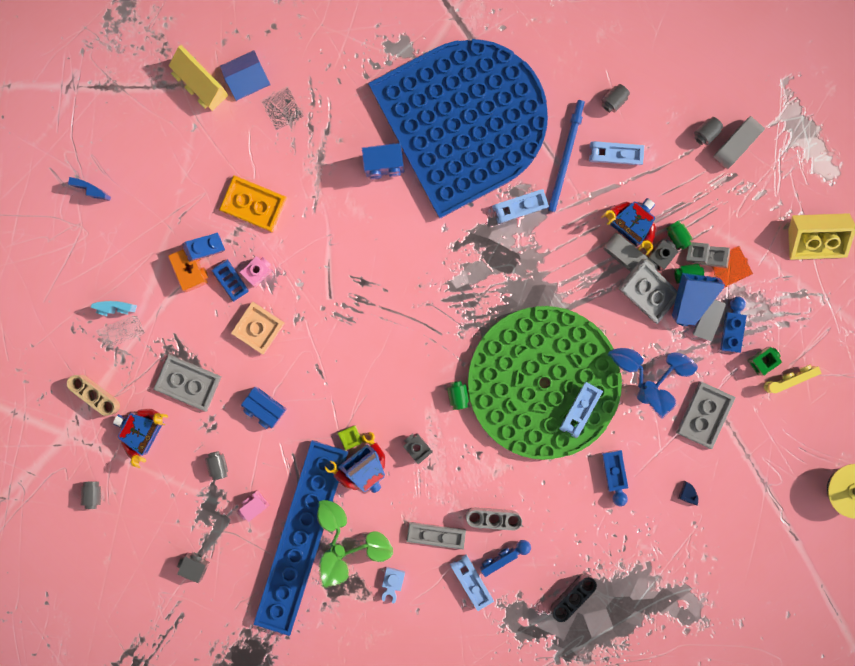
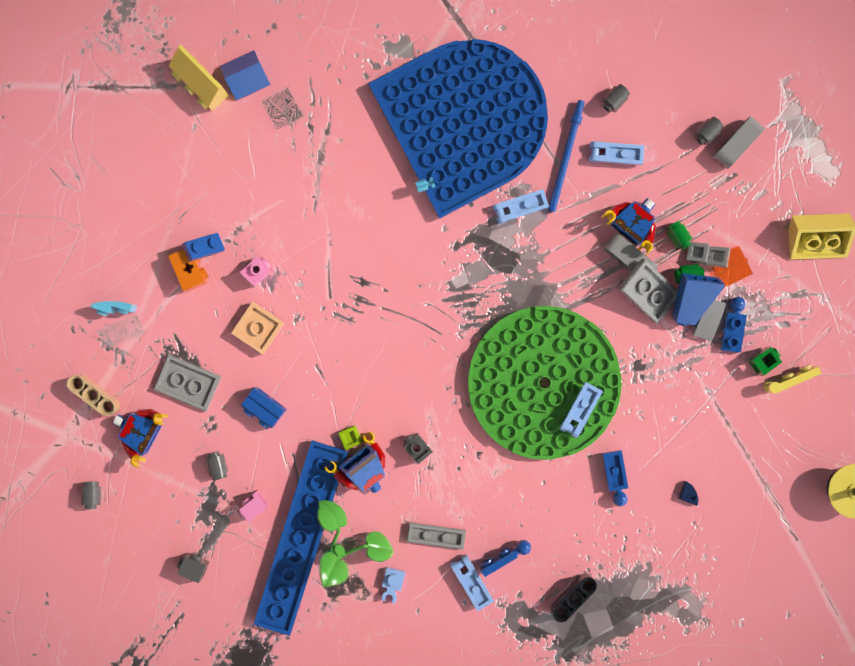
blue slope [68,177,111,200] -> none
blue slope [211,258,249,302] -> none
light orange tile [219,175,287,232] -> none
blue brick [362,143,404,180] -> none
green brick [447,381,469,410] -> none
light grey beam [466,507,522,531] -> none
blue plant [608,348,698,419] -> none
dark grey brick [648,240,679,271] -> none
light grey tile [676,381,736,449] -> none
none -> medium azure piece [415,177,435,192]

